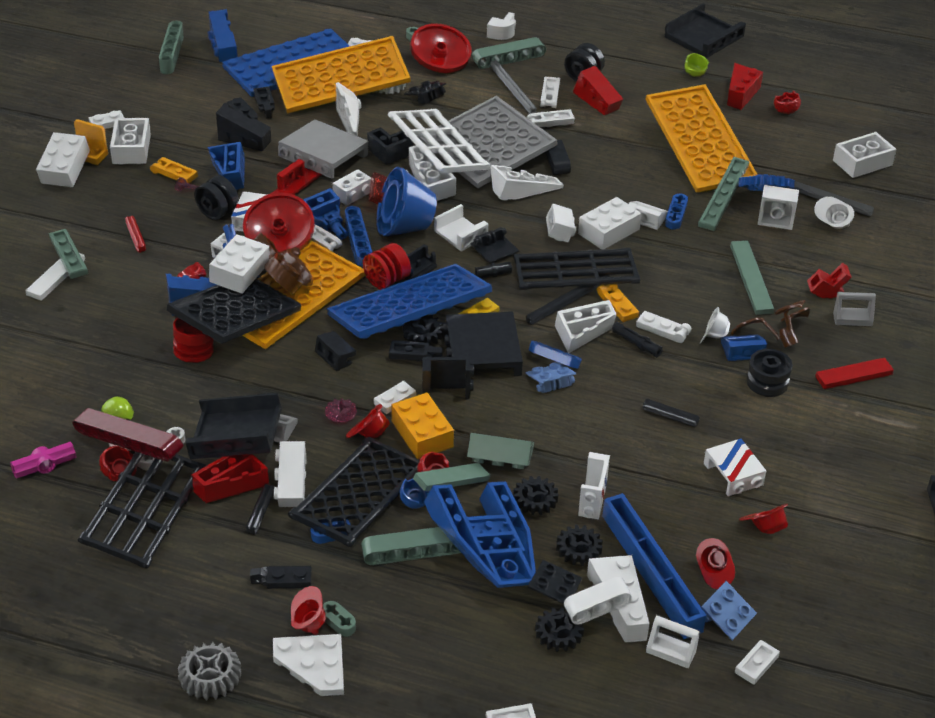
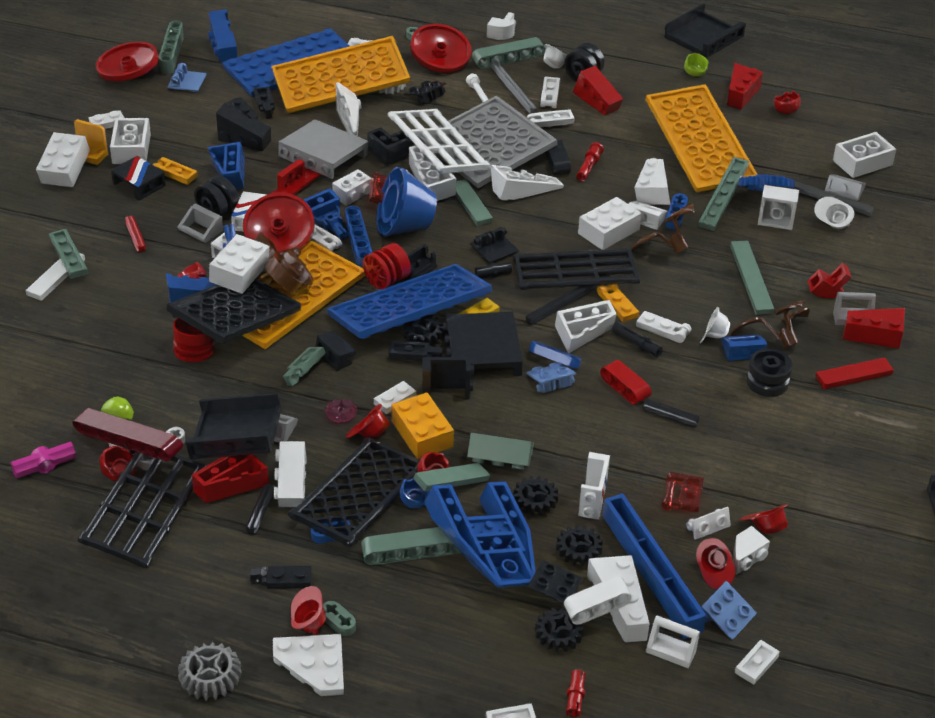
clear pink hand [174,178,198,191] -> none
white panel [434,204,489,252] -> none
white brick [546,204,576,242] -> none
white panel [704,439,766,496] -> none
none -> red dish [96,42,159,81]
none -> black panel [111,156,166,201]
none -> medium blue hinge [167,63,207,92]
none -> light grey tile [178,204,223,243]
none -> sand green hinge [283,347,326,386]
none -> sand green tile [456,179,493,226]
none -> white piece [466,74,489,102]
none -> white piece [543,44,567,68]
none -> red pin [566,669,586,717]
none -> red pin [576,142,604,182]
none -> red beam [600,360,652,405]
none -> reddish brown plant [631,204,694,253]
none -> white wedge [634,158,671,205]
none -> clear red plate [661,472,704,513]
none -> white hinge [686,507,731,540]
none -> white slope [733,526,770,575]
none -> light grey tile [825,174,866,201]
none -> red wedge [843,308,905,348]

